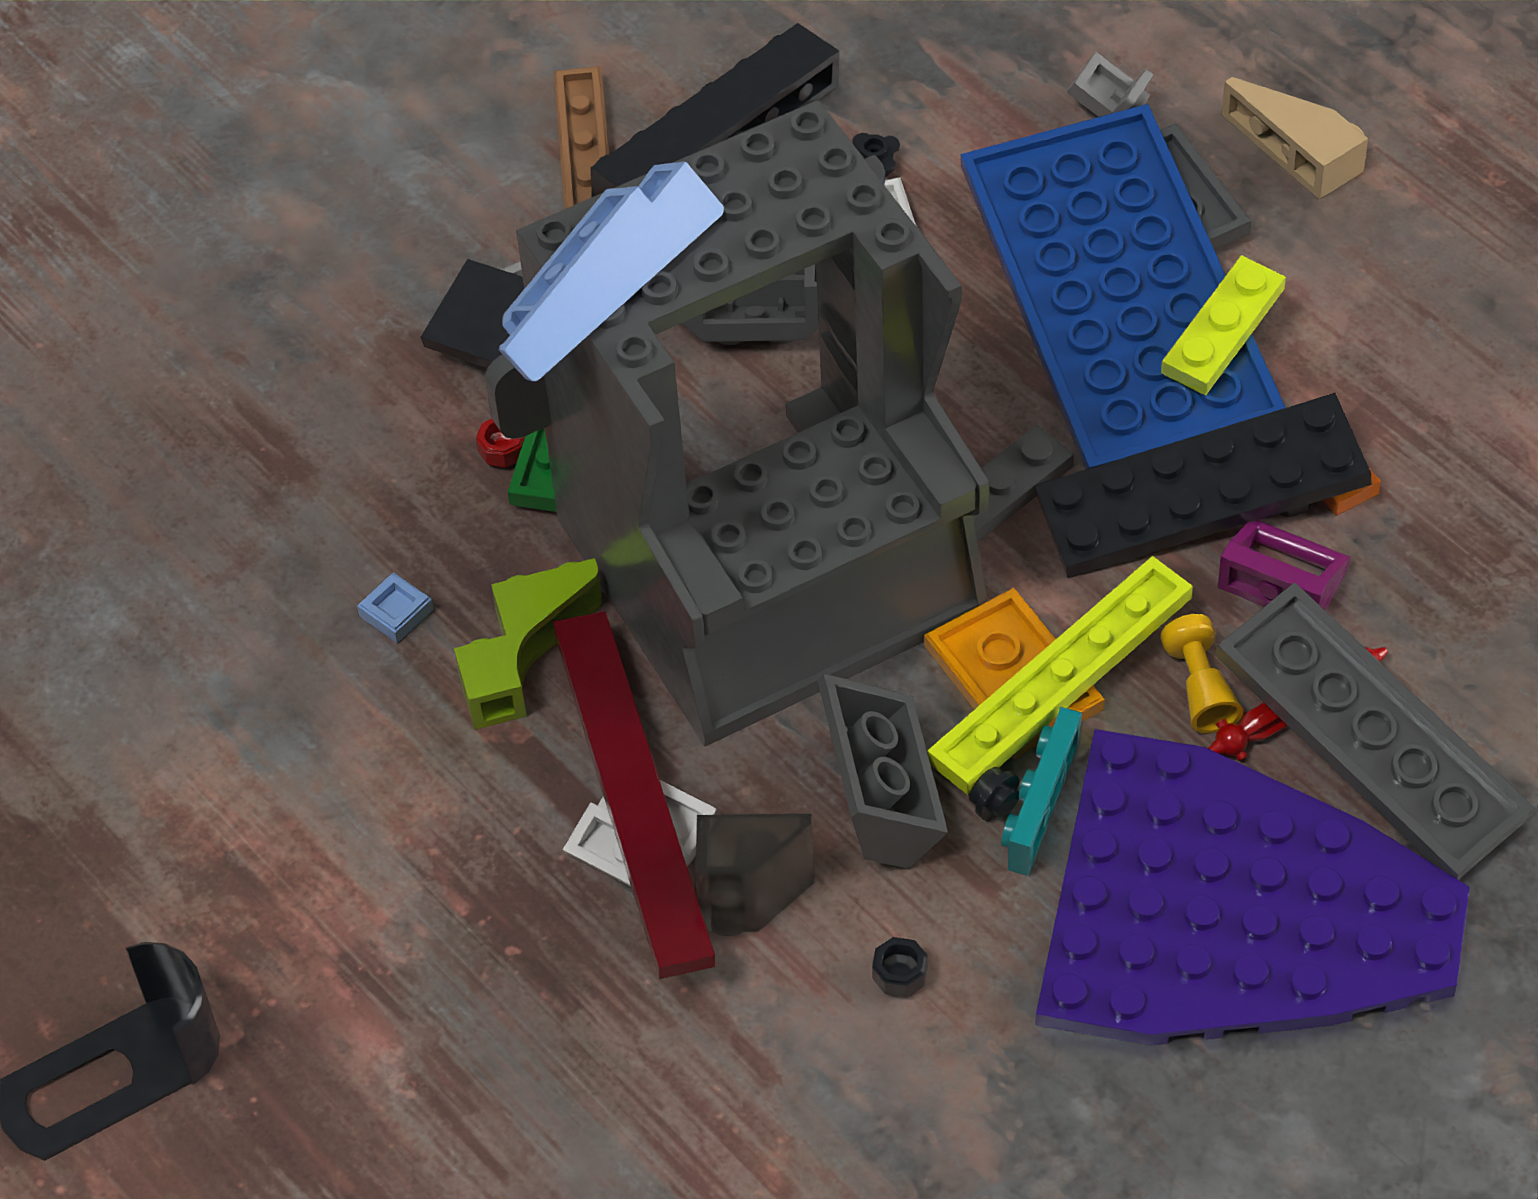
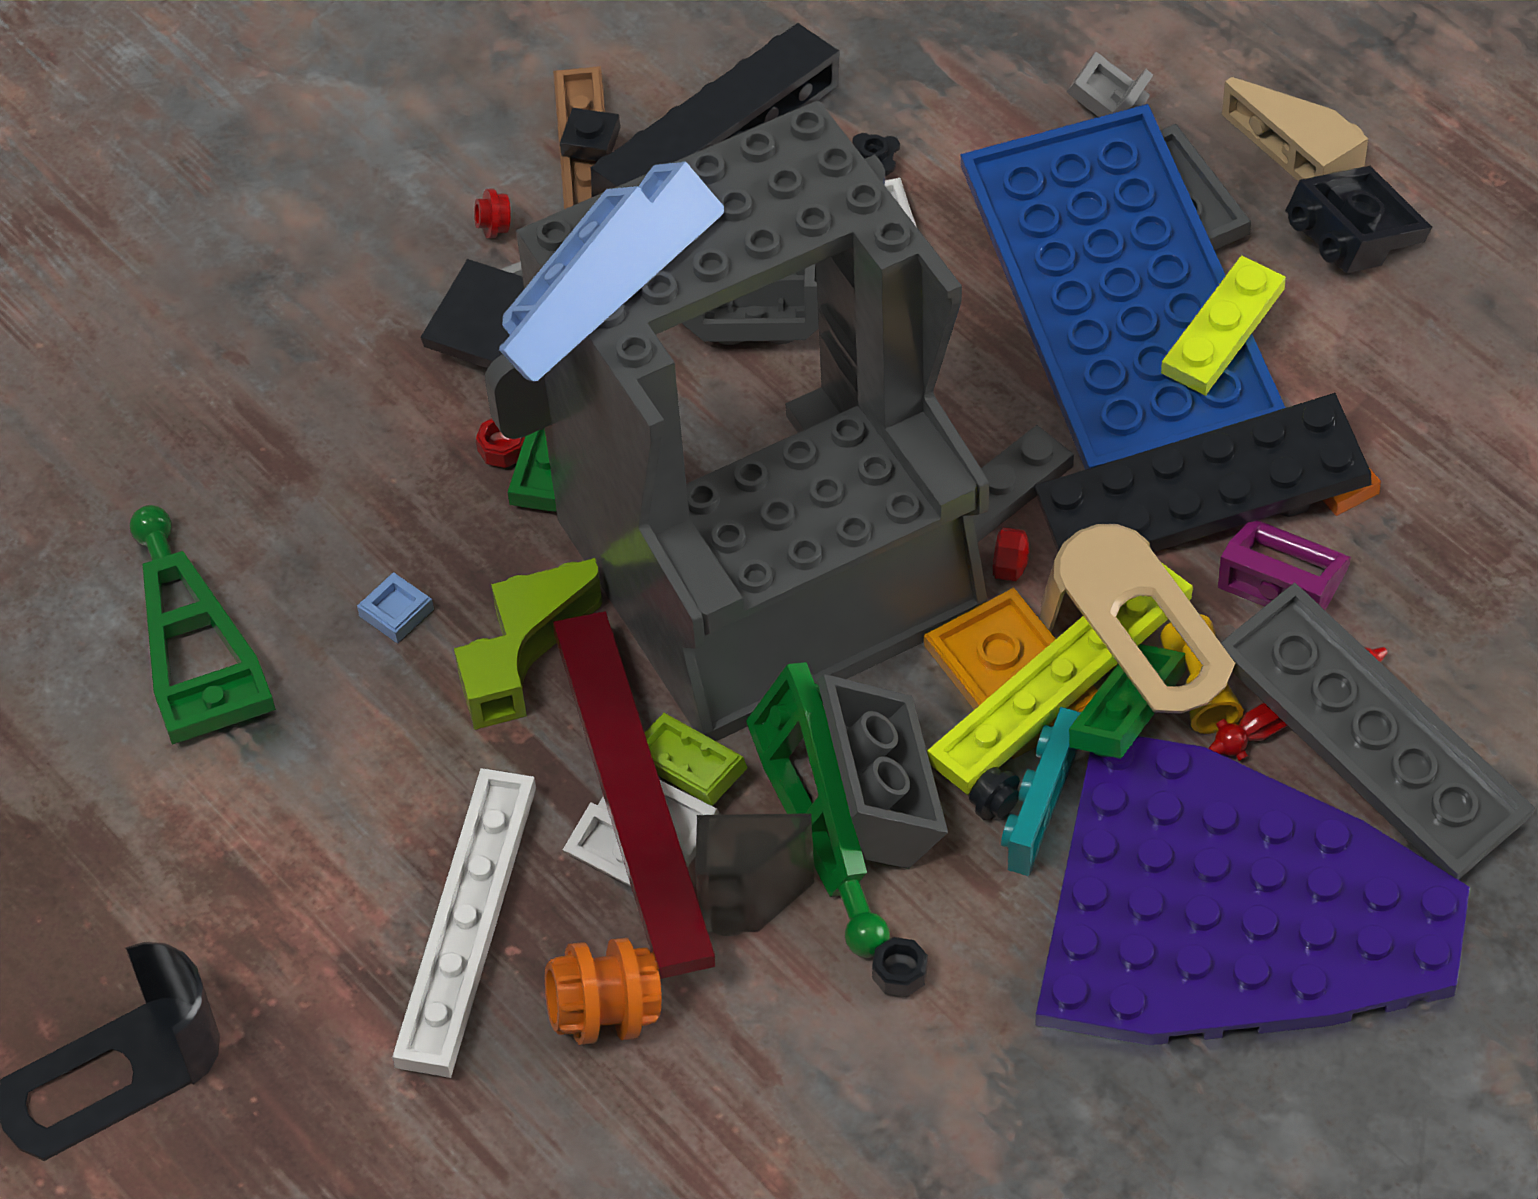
none -> green plate [130,505,276,745]
none -> white plate [392,768,536,1078]
none -> red plate [474,189,511,238]
none -> orange piece [545,938,662,1045]
none -> black plate [560,108,621,161]
none -> lime plate [644,713,747,806]
none -> green plate [746,662,890,958]
none -> red tile [993,527,1029,581]
none -> tan piece [1040,524,1235,713]
none -> green plate [1069,644,1186,759]
none -> black plate [1285,166,1432,274]

